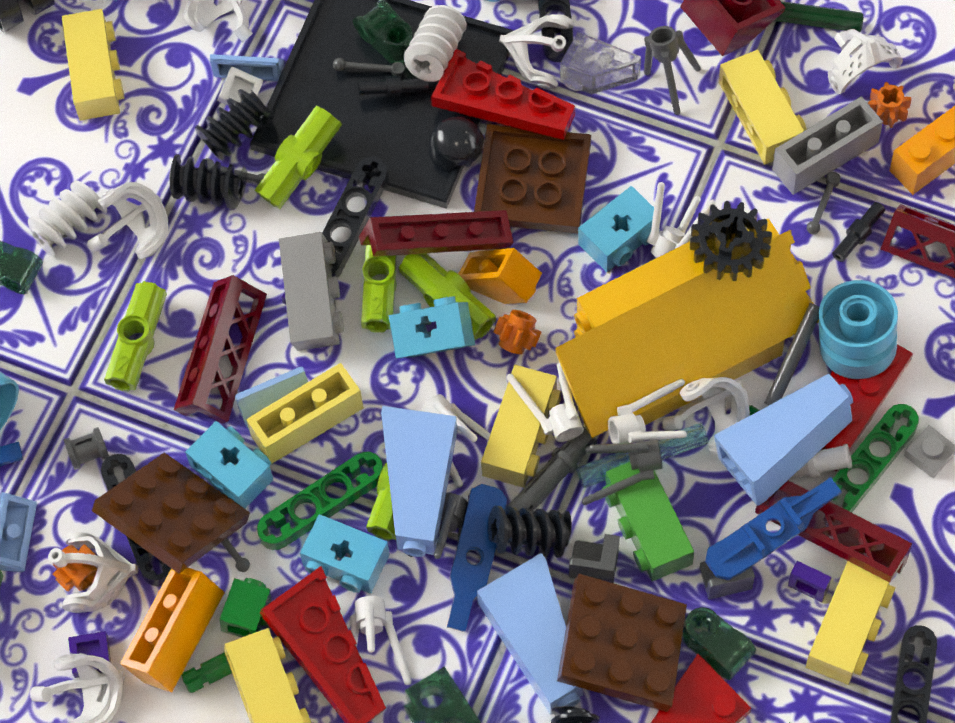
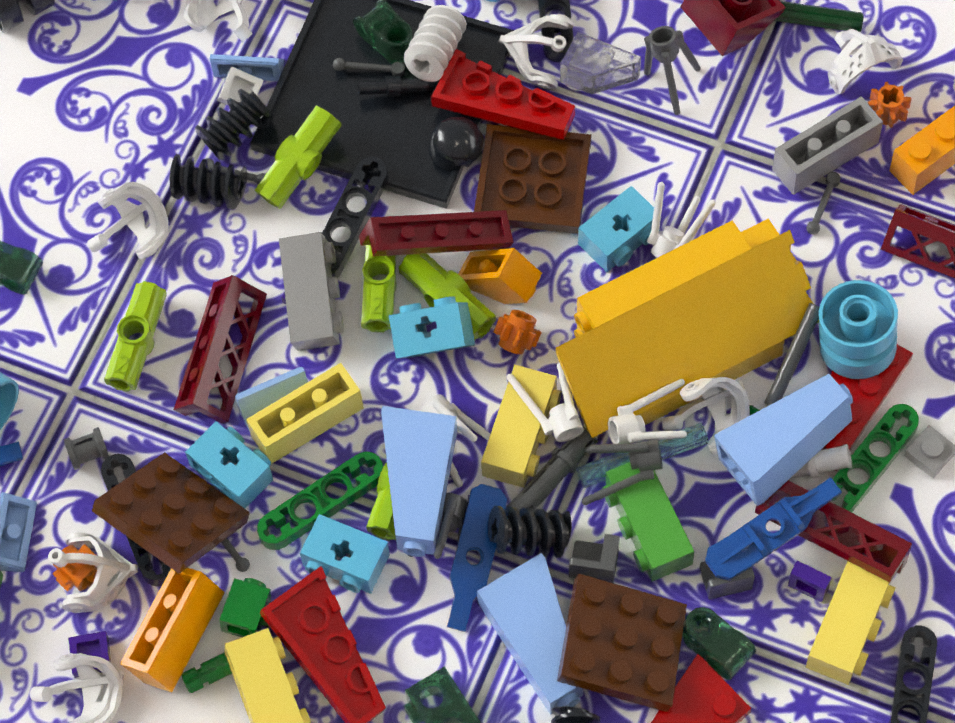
white piece [28,180,107,257] -> none
light yellow brick [61,9,125,121] -> none
white plant [350,596,411,685] -> none
black gear [690,201,772,281] -> none
light yellow brick [719,50,807,165] -> none
black bar [832,202,885,262] -> none

